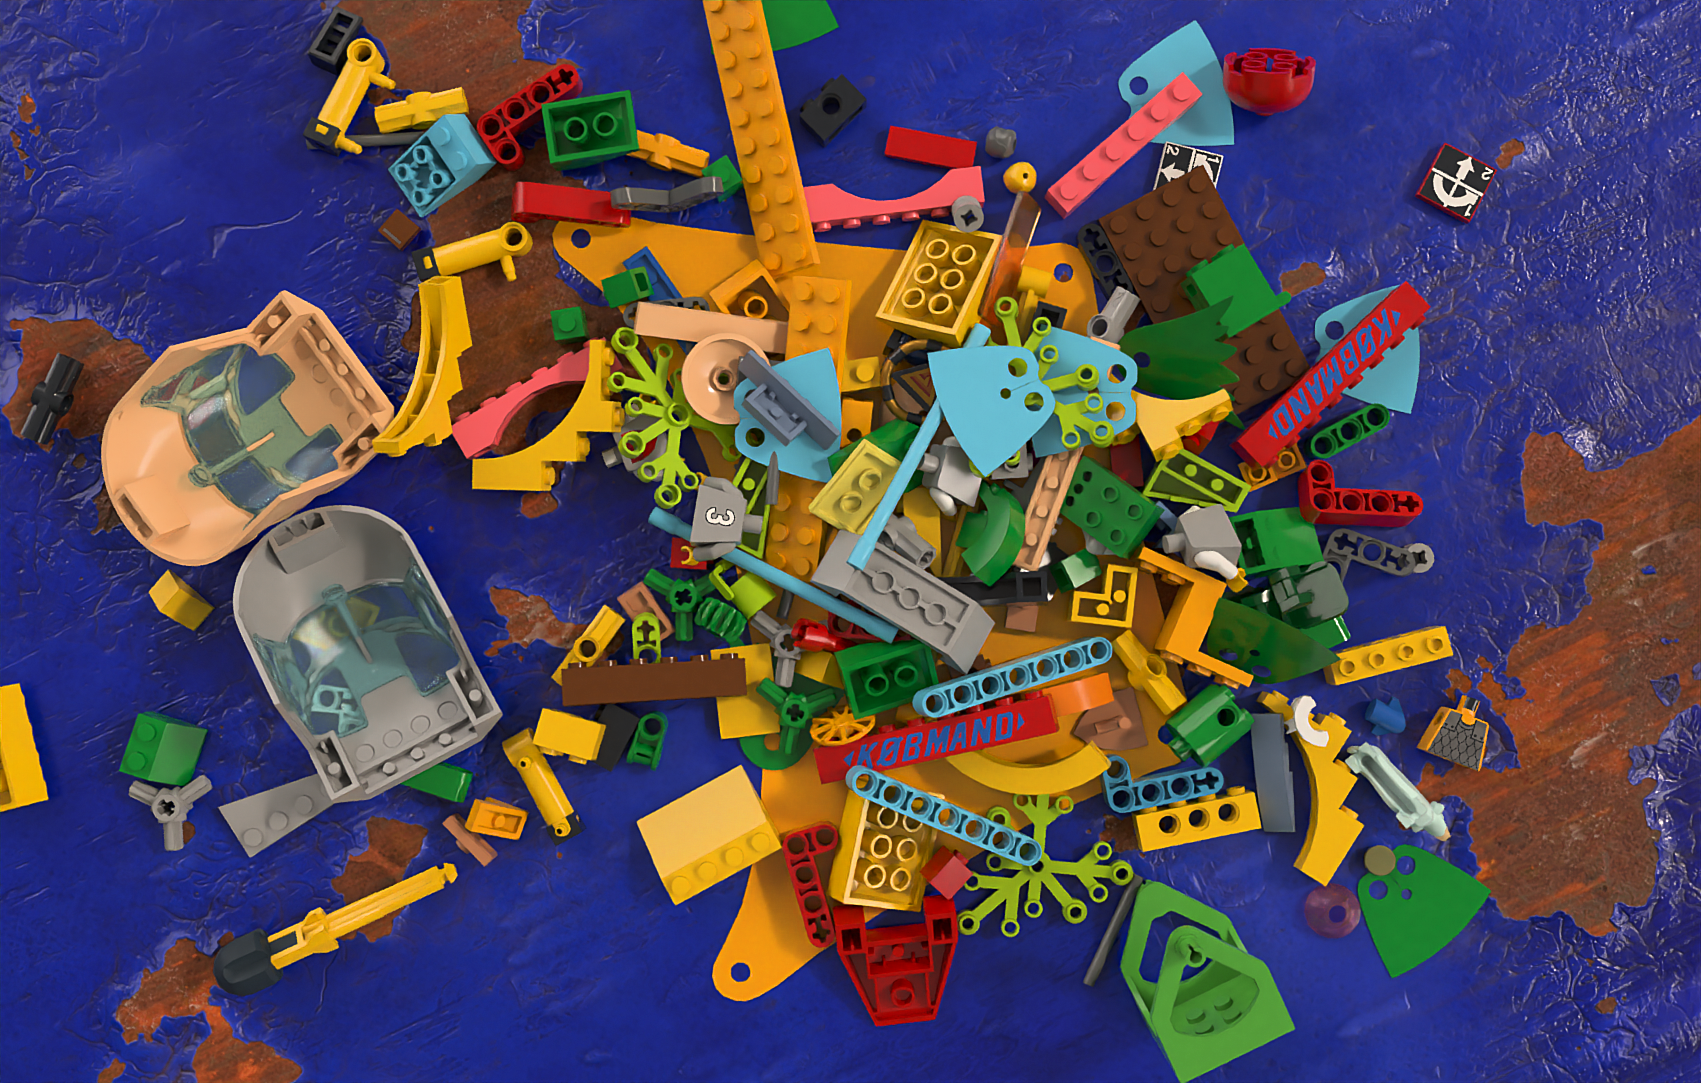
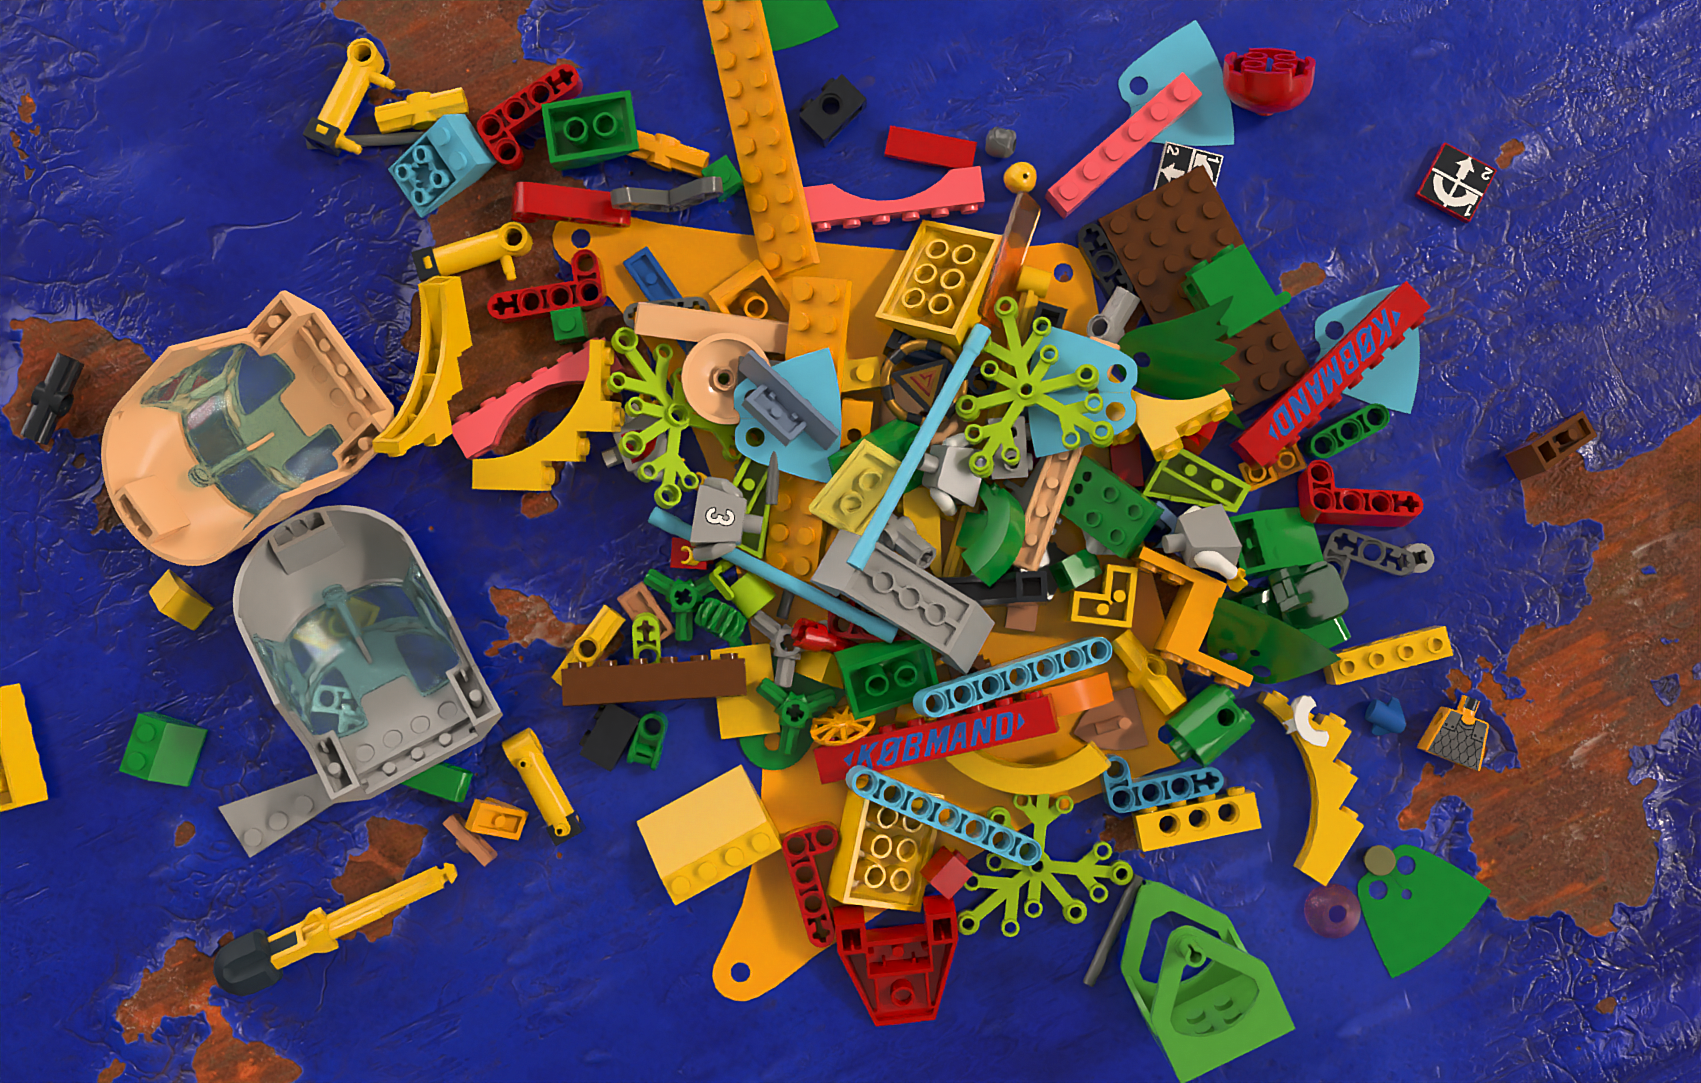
light grey bush [129,775,212,851] -> none
black slope [308,6,363,75] -> none
reddish brown tile [378,209,422,252] -> none
yellow brick [532,708,606,765] -> none
green brick [601,266,654,309] -> none
medium azure piece [927,346,1056,477] -> none
light grey wheel [951,196,984,232] -> none
sand blue slope [1251,713,1295,832] -> none
light aqua animal [1345,742,1451,841] -> none
none -> red beam [487,249,607,323]
none -> reddish brown slope [1505,410,1597,481]

